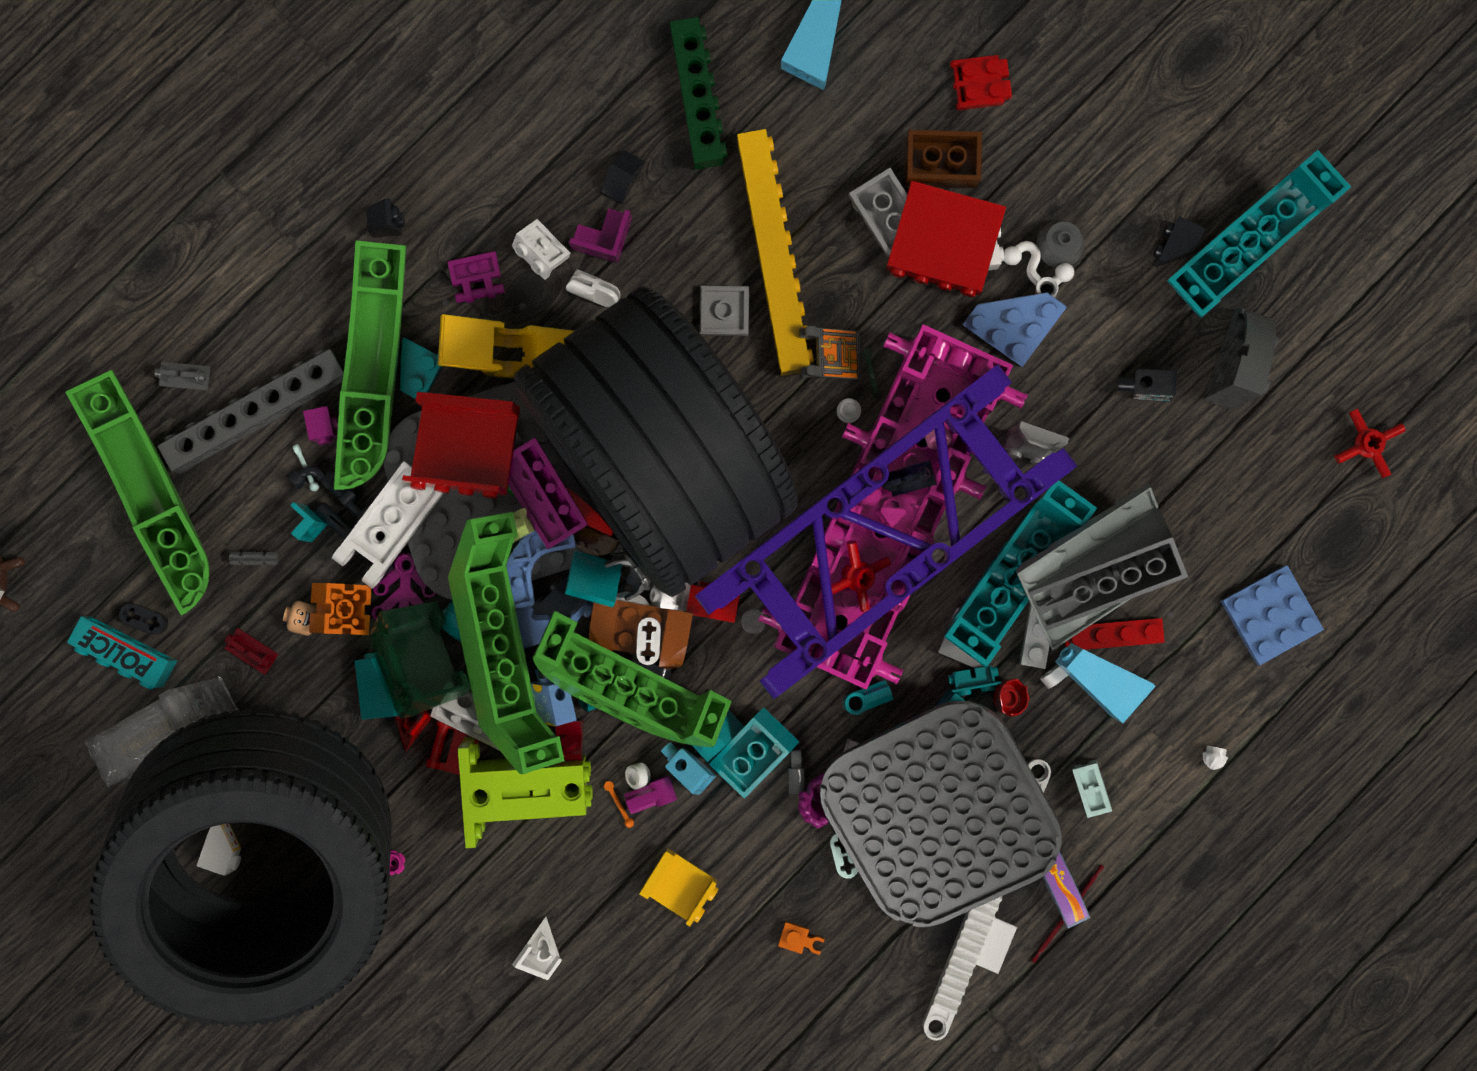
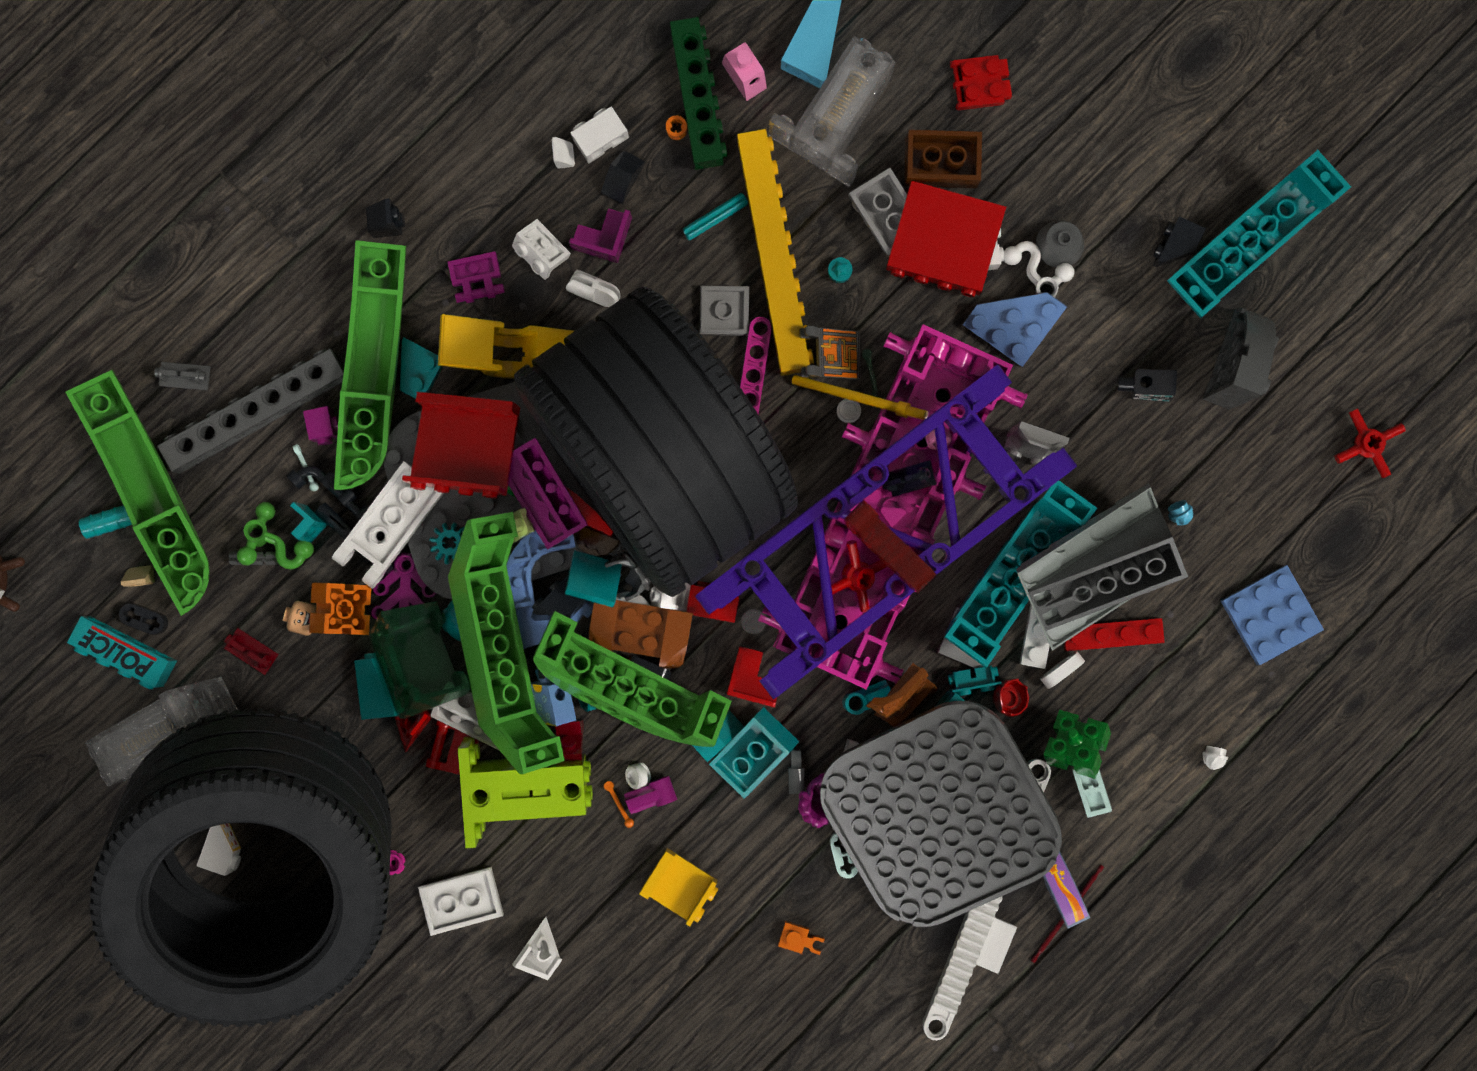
white beam [637,617,661,665] -> none
medium azure torso [660,742,716,795] -> none
medium azure slope [1055,643,1156,723] -> none
none -> teal axle [79,505,132,539]
none -> tan slope [121,565,155,587]
none -> bright green piece [237,502,314,570]
none -> white tile [418,867,504,936]
none -> teal gear [429,522,465,565]
none -> white slope [552,137,575,168]
none -> white brick [570,106,629,163]
none -> orange bush [666,115,688,140]
none -> teal axle [683,193,748,240]
none -> bright pink torso [722,42,767,101]
none -> red panel [727,646,777,707]
none -> dark pink beam [740,317,771,414]
none -> clear brick [769,36,896,187]
none -> yellow bar [792,375,928,420]
none -> teal tile [828,257,852,283]
none -> clear red beam [844,500,936,594]
none -> dark orange piece [866,663,938,727]
none -> green brick [1043,710,1111,779]
none -> medium azure plate [1168,500,1193,525]

